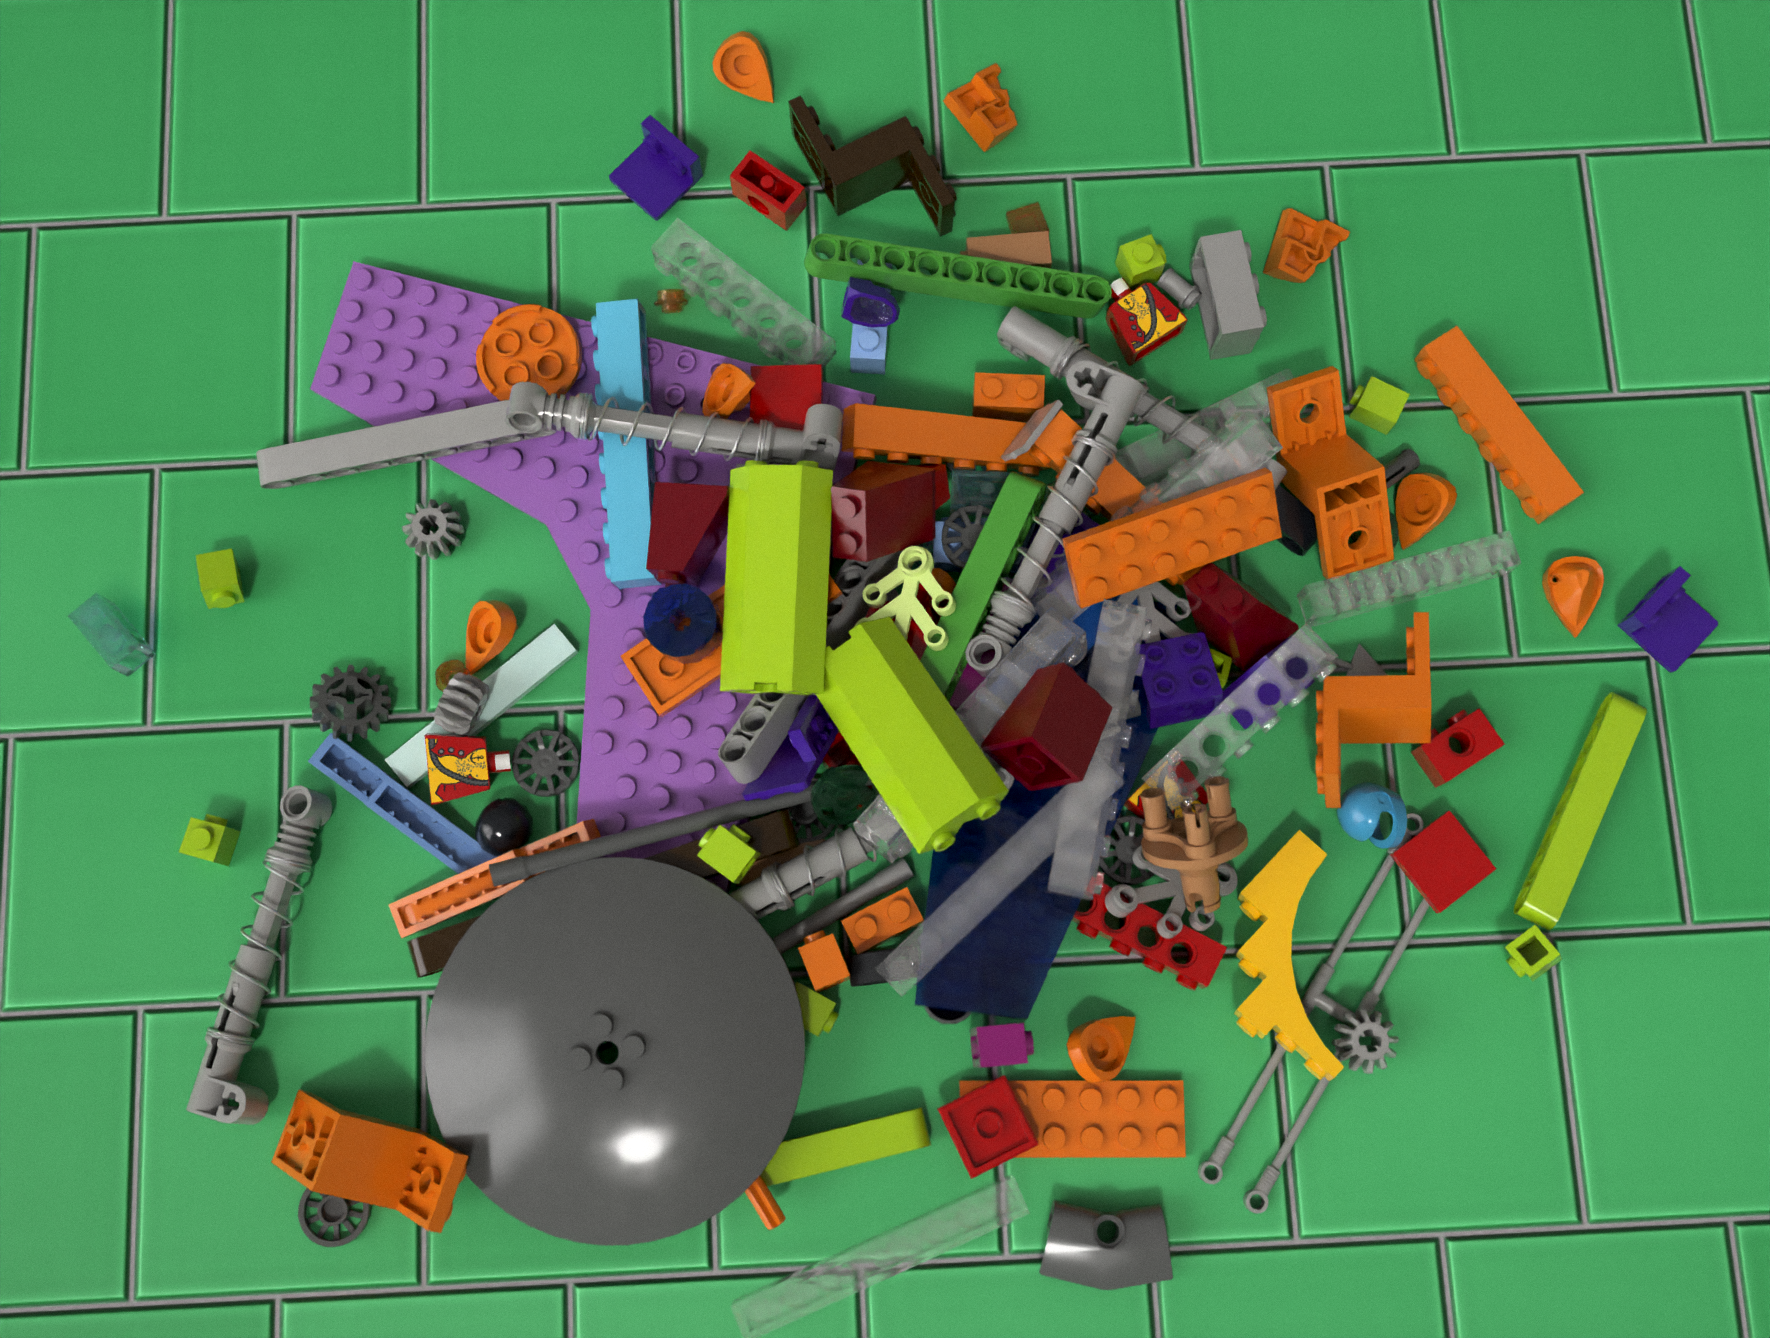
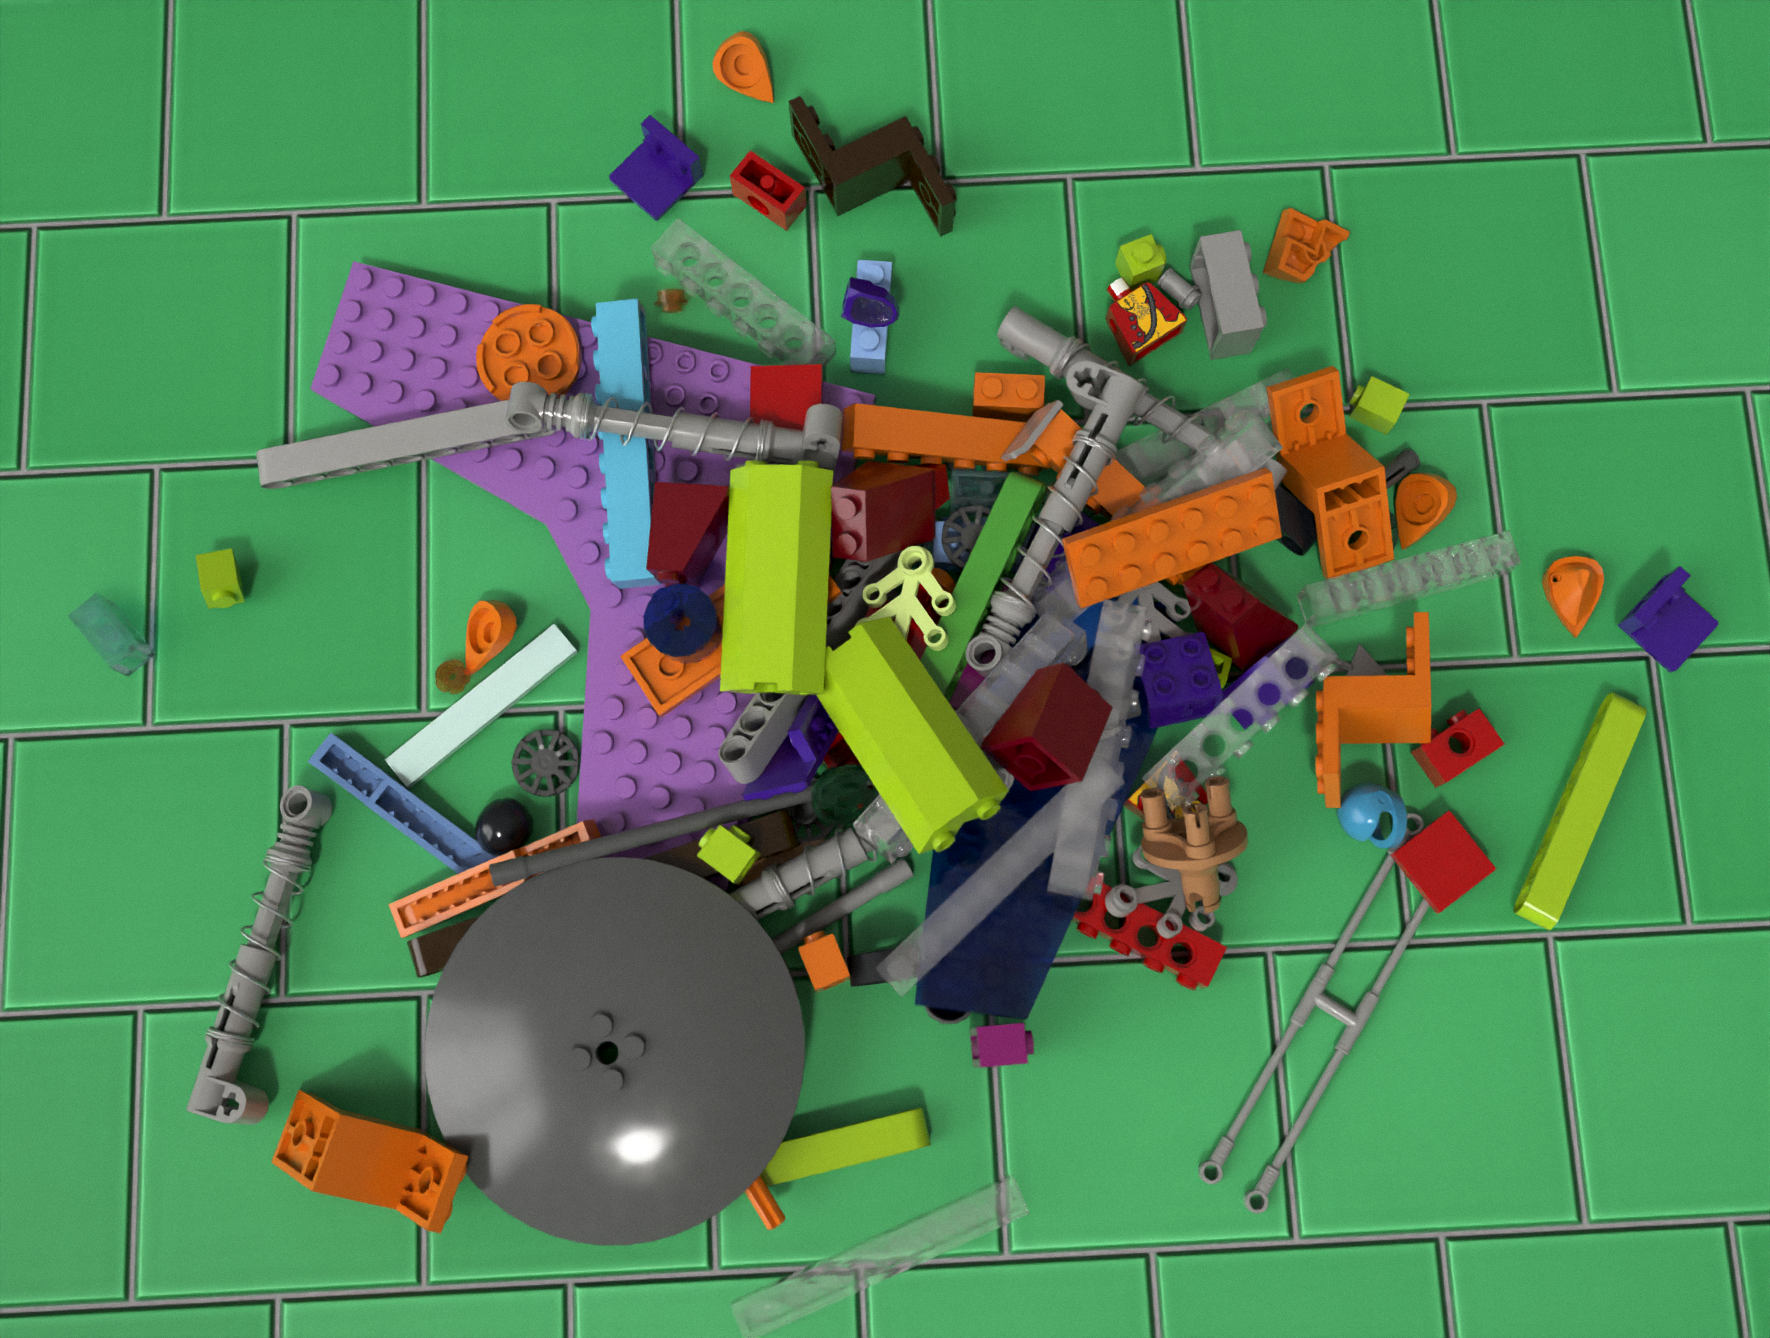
lime brick [179,814,240,866] -> none
dark grey wheel [298,1188,371,1247] -> none
dark grey gear [310,665,391,741] -> none
light grey gear [402,499,465,560] -> none
torso [425,733,511,805] -> none
light grey gear [434,672,489,736] -> none
orange piece [702,363,756,419] -> none
lime brick [795,982,839,1037] -> none
bright green beam [804,233,1112,319] -> none
orange brick [841,887,924,954] -> none
red tile [937,1075,1039,1179] -> none
orange slope [943,63,1018,152] -> none
orange plate [959,1080,1186,1158] -> none
medium nougat brick [960,231,1052,282] -> none
clear orange tile [1006,202,1050,234] -> none
dark grey panel [1039,1200,1173,1290] -> none
orange piece [1067,1016,1136,1083] -> none
dark grey wheel [1095,816,1154,885] -> none
yellow arch [1234,830,1344,1081] -> none
light grey gear [1332,1008,1399,1074] -> none
orange brick [1414,326,1584,525] -> none
lime brick [1505,925,1562,982] -> none

